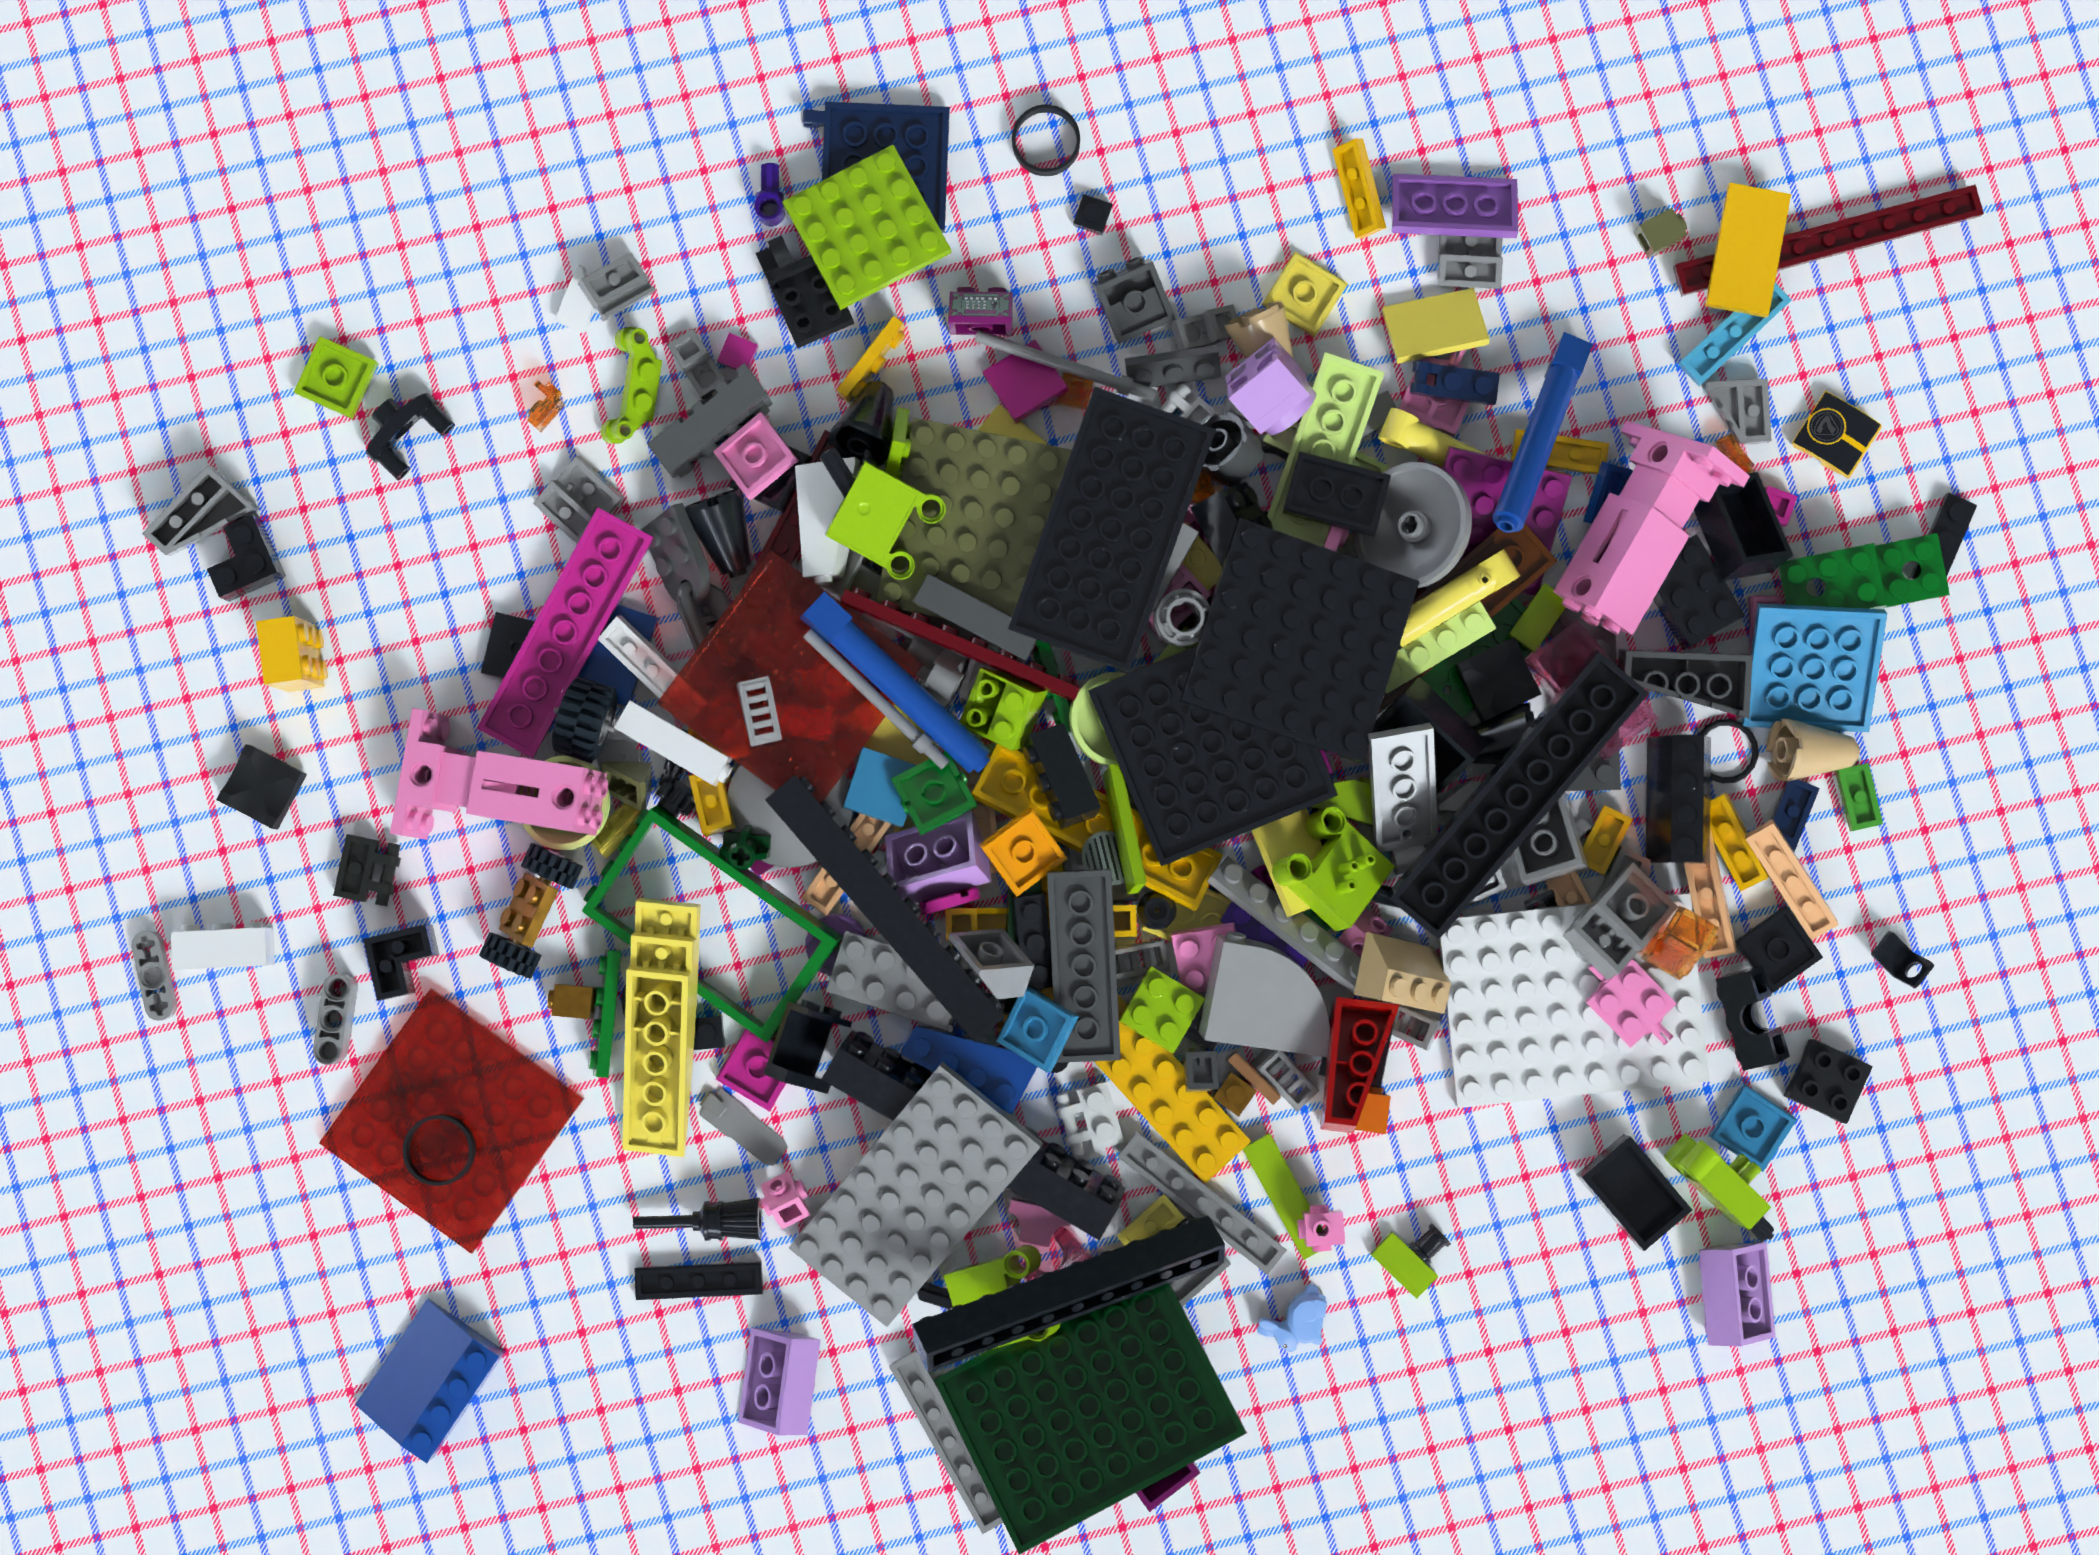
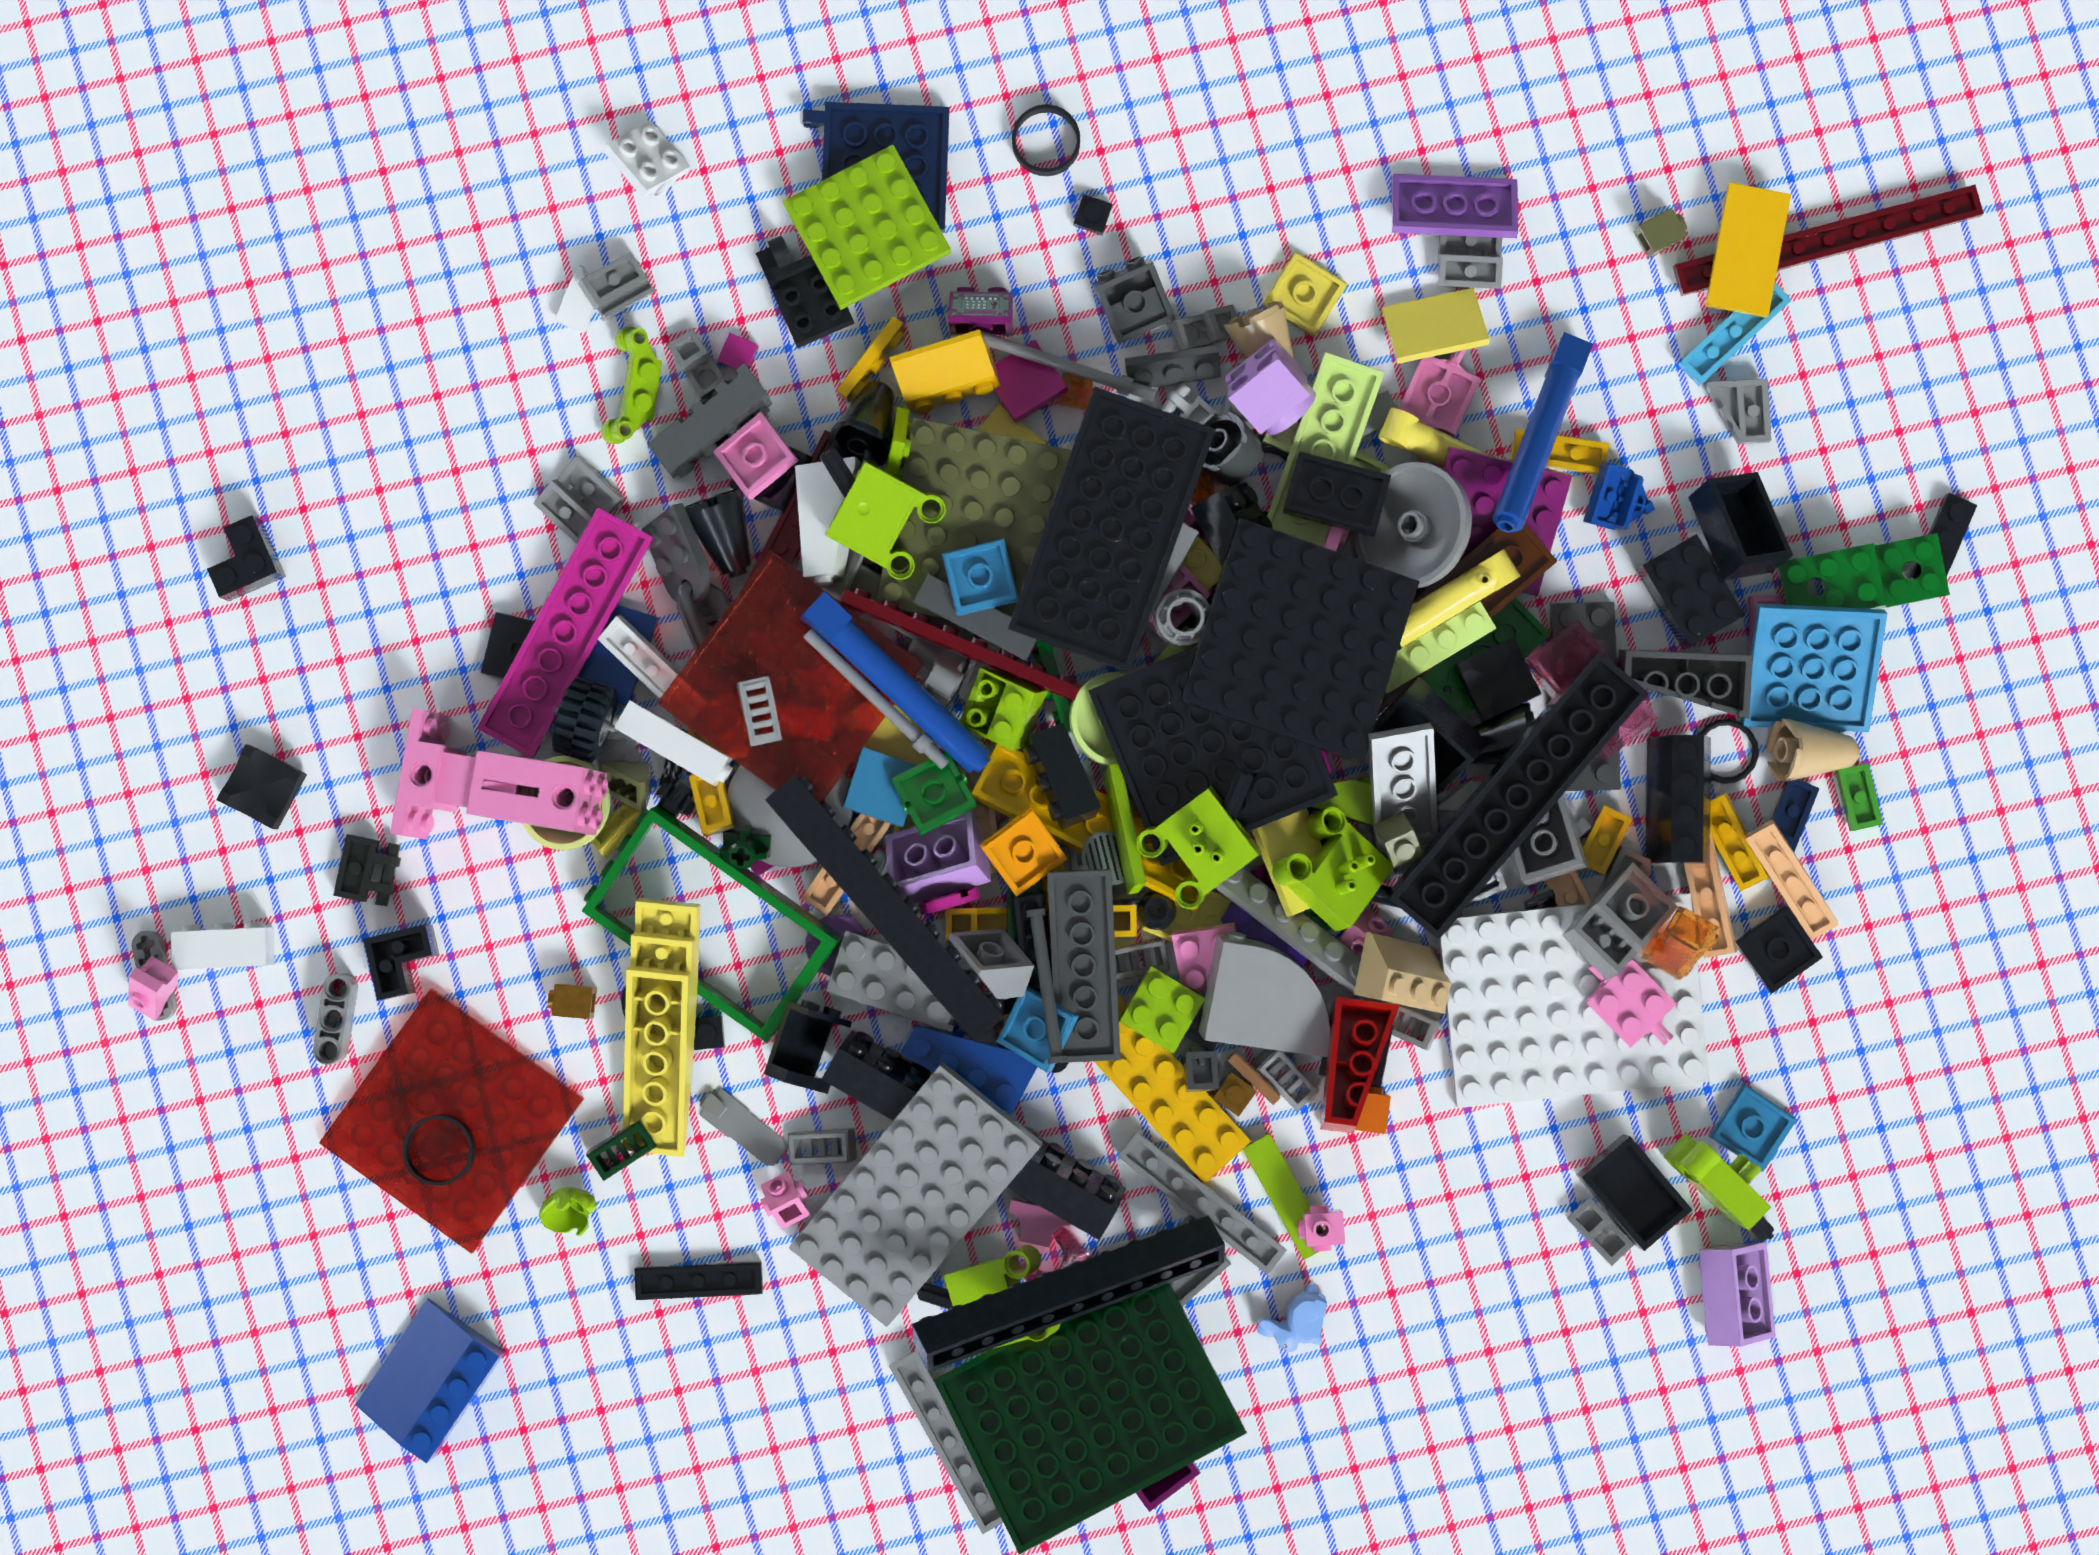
light grey wedge [142,465,260,556] -> none
yellow brick [256,616,328,692] -> none
lime plate [294,336,379,419] -> none
black connector [366,393,455,481] -> none
plate [479,843,583,979] -> none
clear orange bracket [527,380,565,433] -> none
green plate [588,949,621,1078] -> none
black piece [633,1197,763,1241] -> none
dark pink tile [715,1028,787,1112] -> none
lavender slope [738,1328,821,1436] -> none
dark purple axle [754,163,785,227] -> none
white plate [1056,1081,1125,1157] -> none
light yellow plate [1117,1193,1185,1245] -> none
yellow plate [1332,138,1386,239] -> none
lime tile [1370,1231,1438,1299] -> none
black bush [1408,1223,1451,1266] -> none
dark blue plate [1410,361,1500,406] -> none
lime tile [1508,583,1566,653] -> none
bright pink brick [1553,421,1750,635] -> none
clear orange cone [1715,434,1754,473] -> none
black arch [1715,965,1790,1071] -> none
dark pink plate [1765,486,1798,527] -> none
black brick [1783,1039,1873,1124] -> none
black slope [1792,391,1882,479] -> none
black bracket [1871,931,1935,989] -> none
none -> bright pink brick [128,956,179,1021]
none -> lime hair [538,1186,597,1236]
none -> dark green slope [586,1120,657,1181]
none -> white plate [603,120,690,198]
none -> light grey slope [787,1128,857,1165]
none -> yellow slope [889,329,1001,414]
none -> dark azure tile [942,538,1019,616]
none -> dark grey bar [1026,908,1067,1064]
none -> lime piece [1136,770,1262,909]
none -> olive brick [1374,812,1424,868]
none -> light grey slope [1567,1197,1635,1267]

